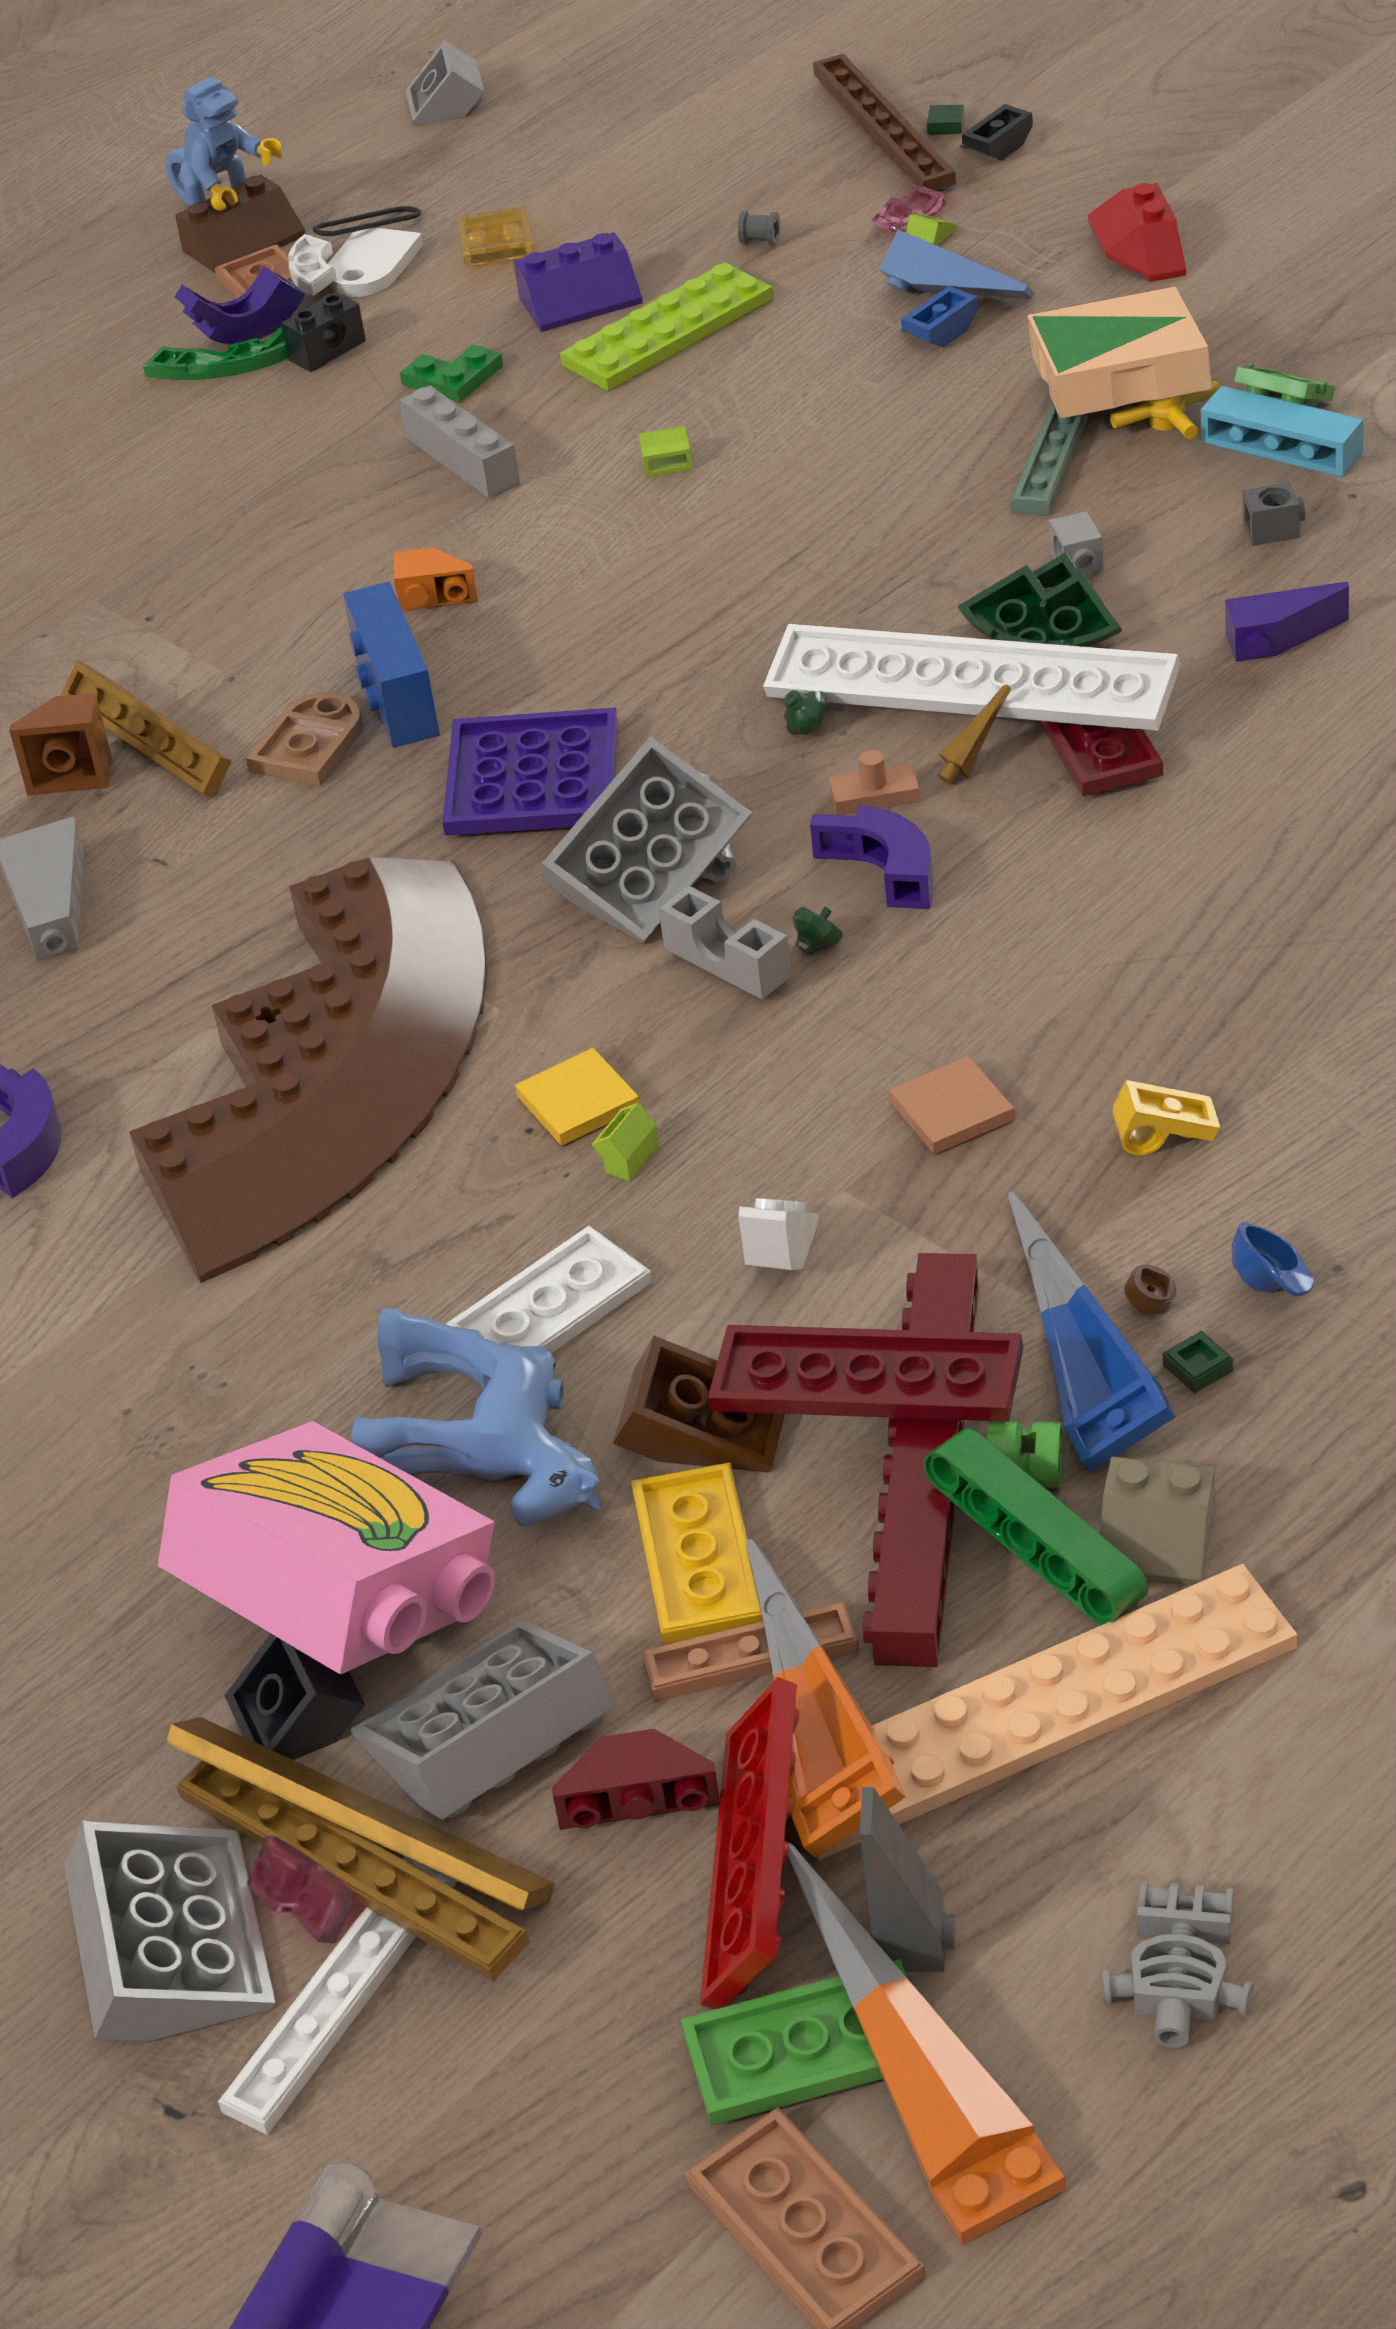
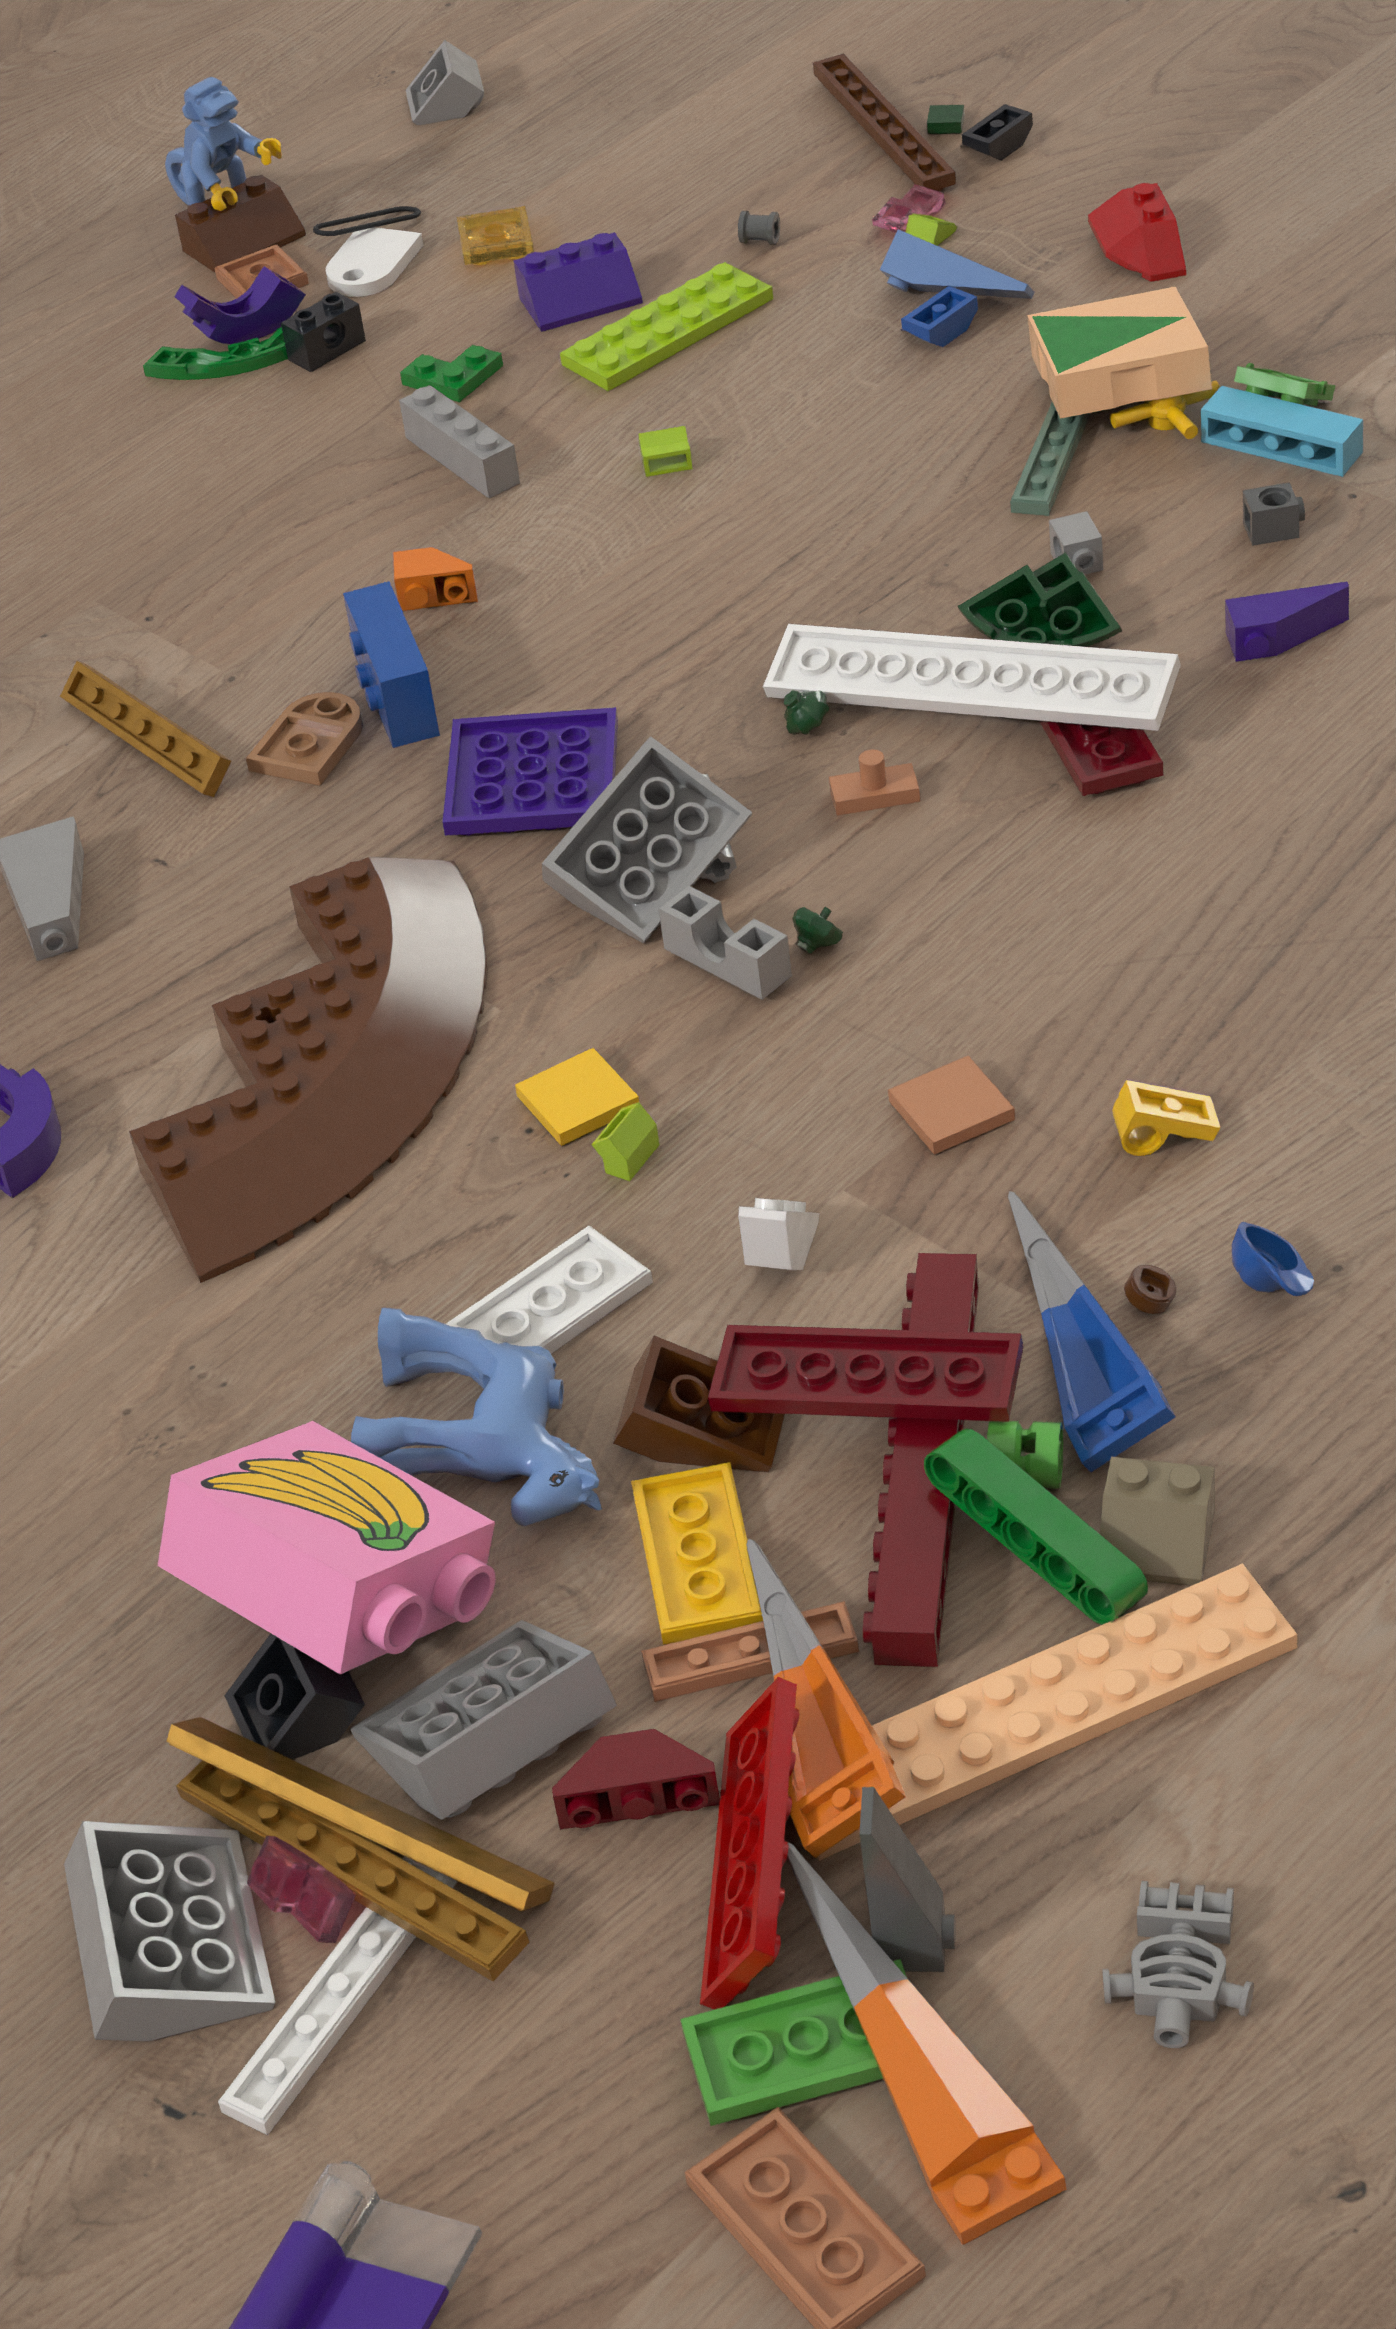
dark orange slope [9,693,112,795] -> none
white tile [288,234,337,296] -> none
dark purple arch [810,805,934,909] -> none
pearl gold piece [937,684,1011,785] -> none
dark green tile [1163,1331,1233,1393] -> none

